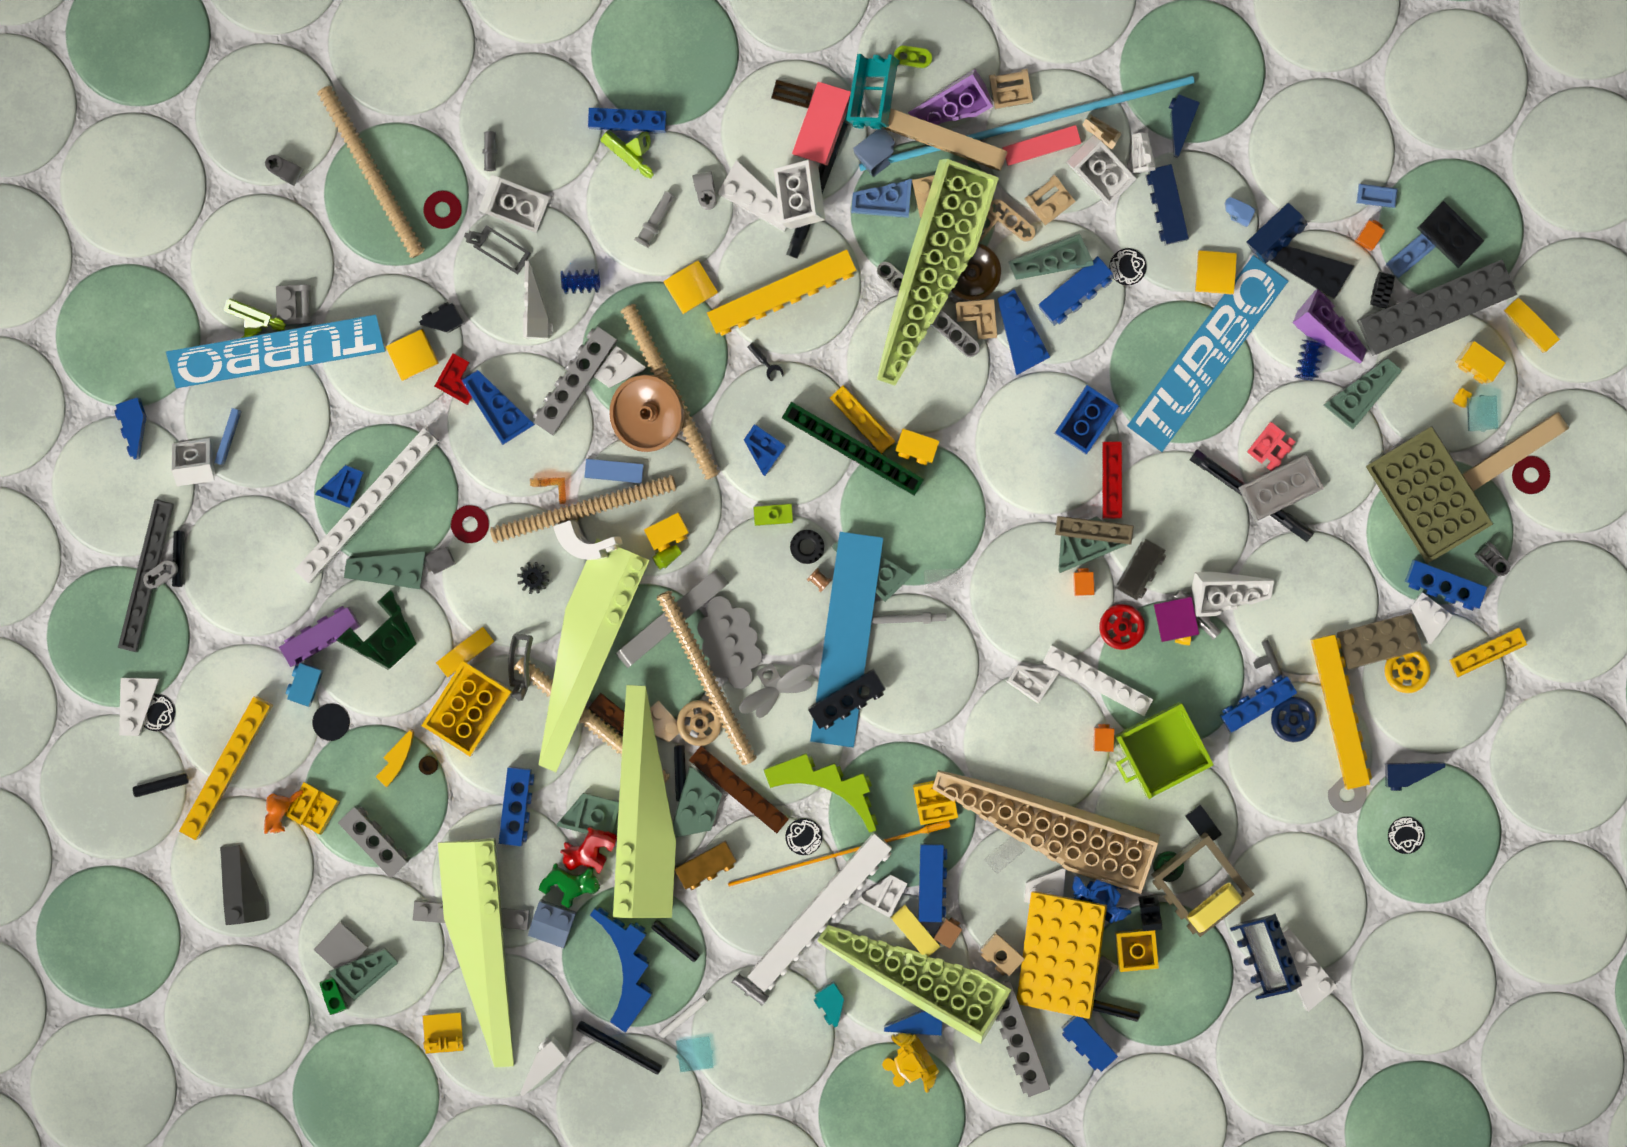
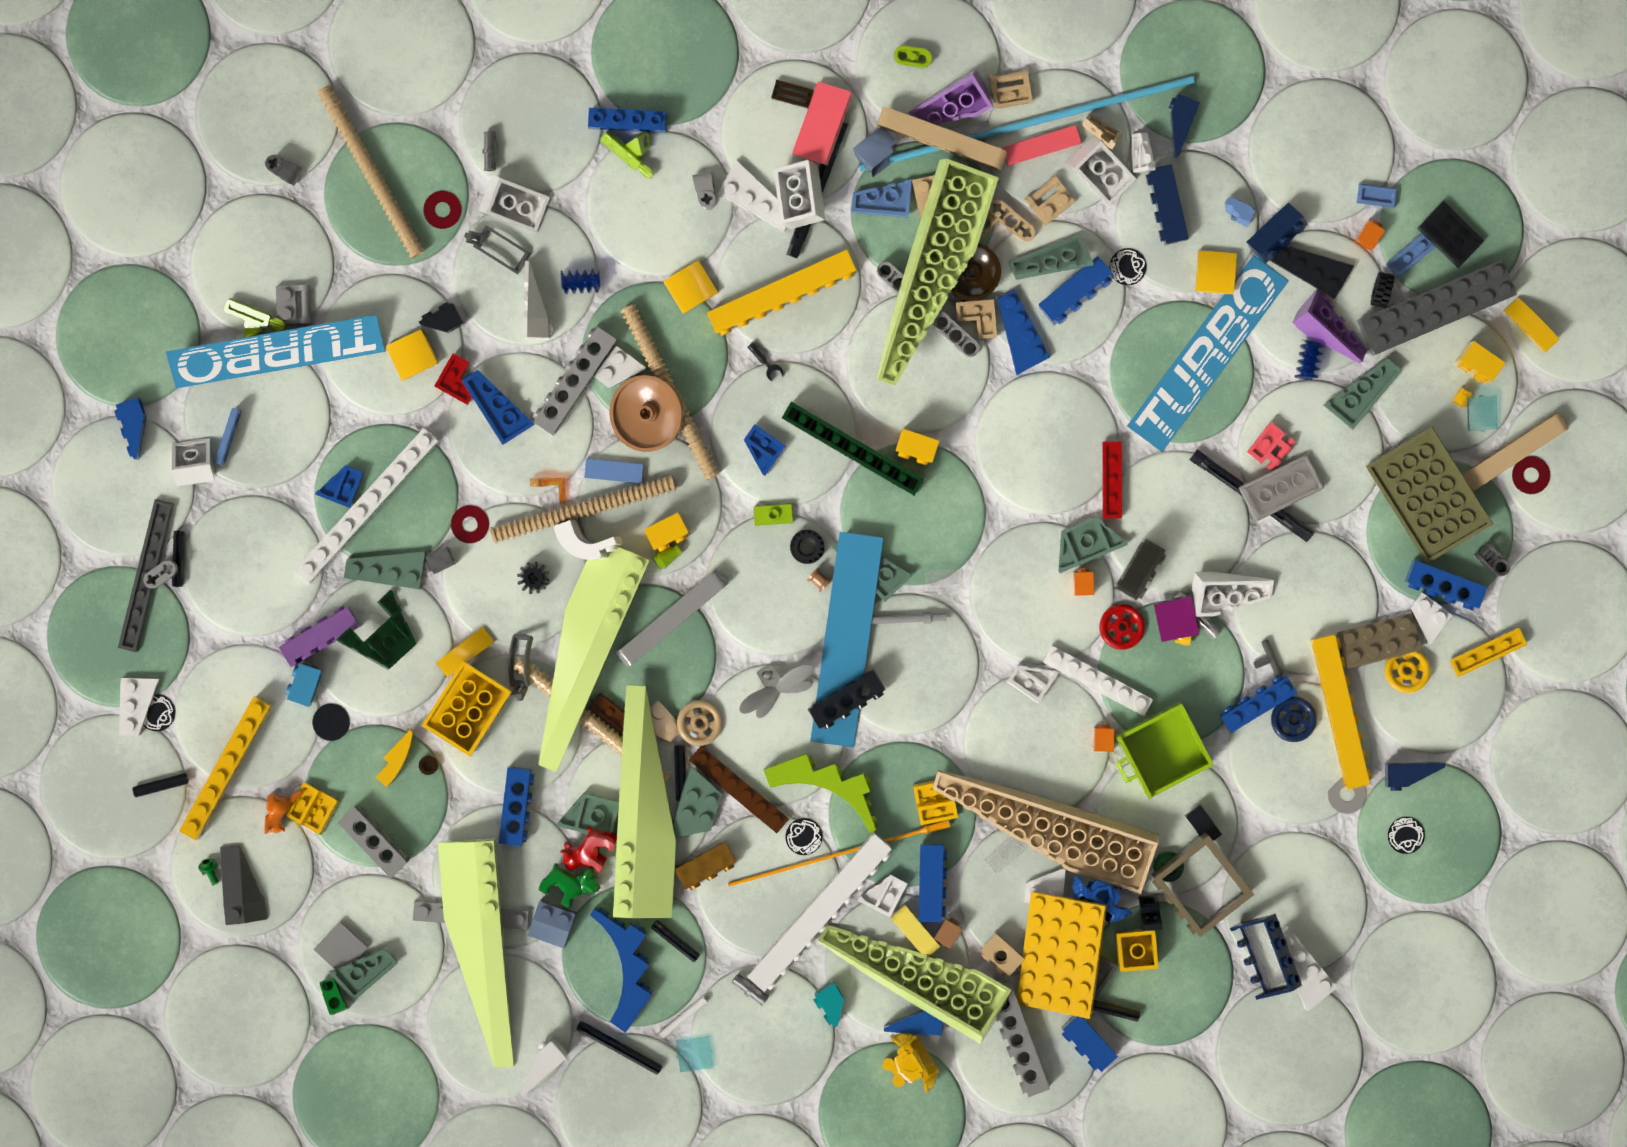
yellow hinge [422,1012,464,1054] -> none
light grey pin [634,191,676,248] -> none
tan piece [656,590,757,765] -> none
light grey plate [697,596,762,689] -> none
yellow tile [829,385,895,454] -> none
teal door [846,54,900,129] -> none
blue brick [1054,385,1119,455] -> none
dark tan tile [1055,516,1134,545] -> none
light yellow beam [1187,883,1242,933] -> none
none -> green plate [198,858,219,886]

